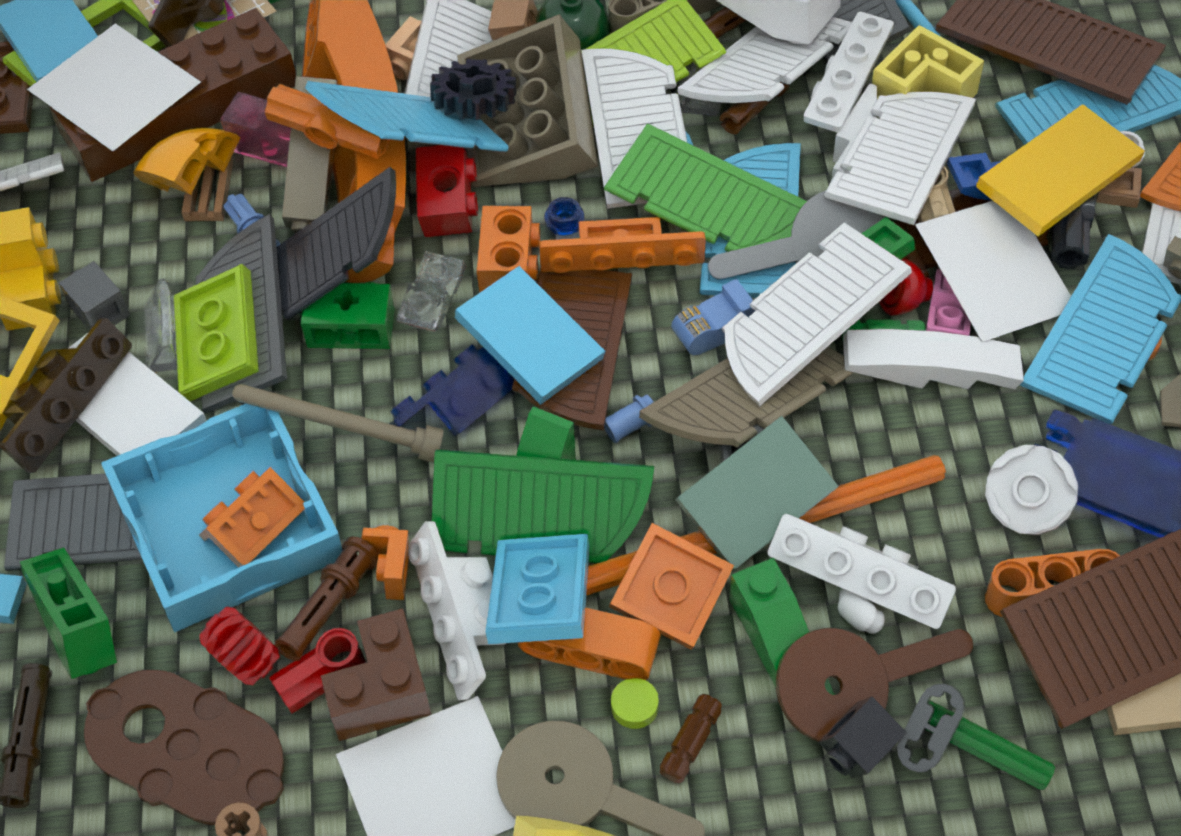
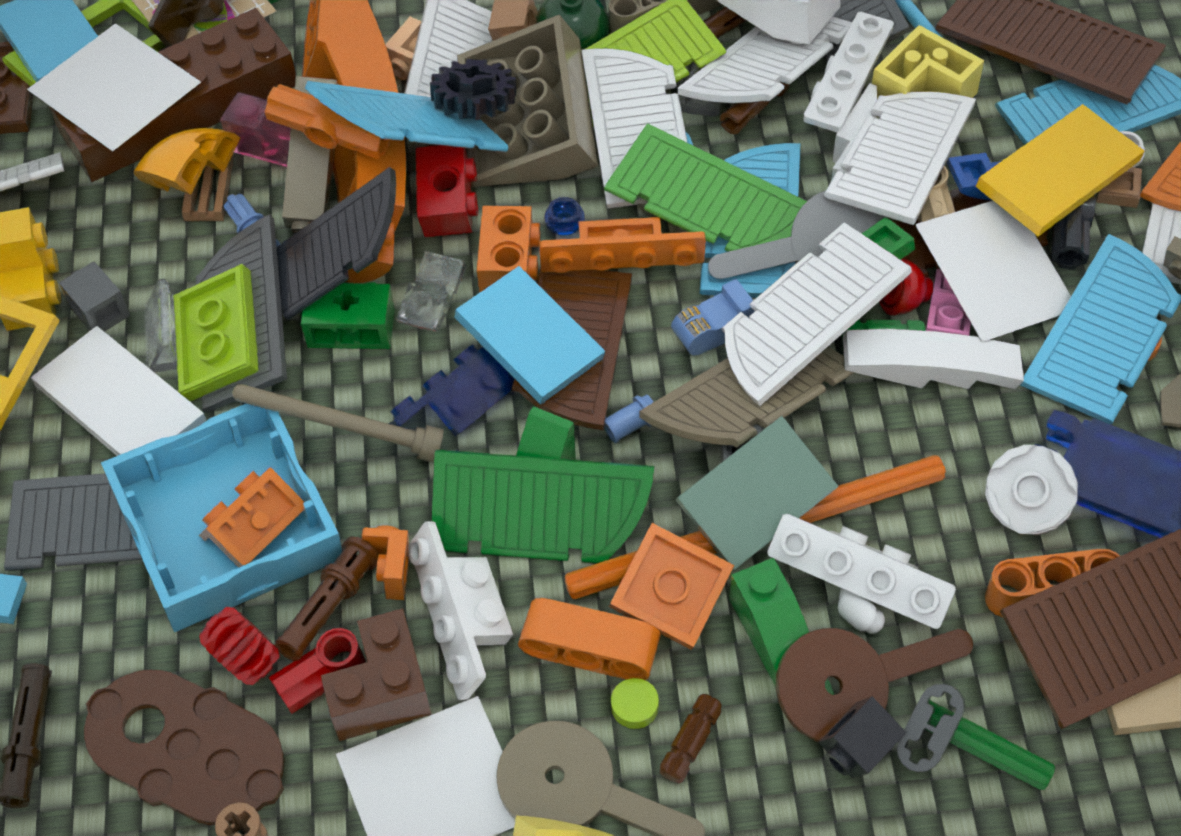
dark brown bracket [0,318,132,473] -> none
green slope [20,547,117,679] -> none
medium azure tile [485,534,590,644] -> none

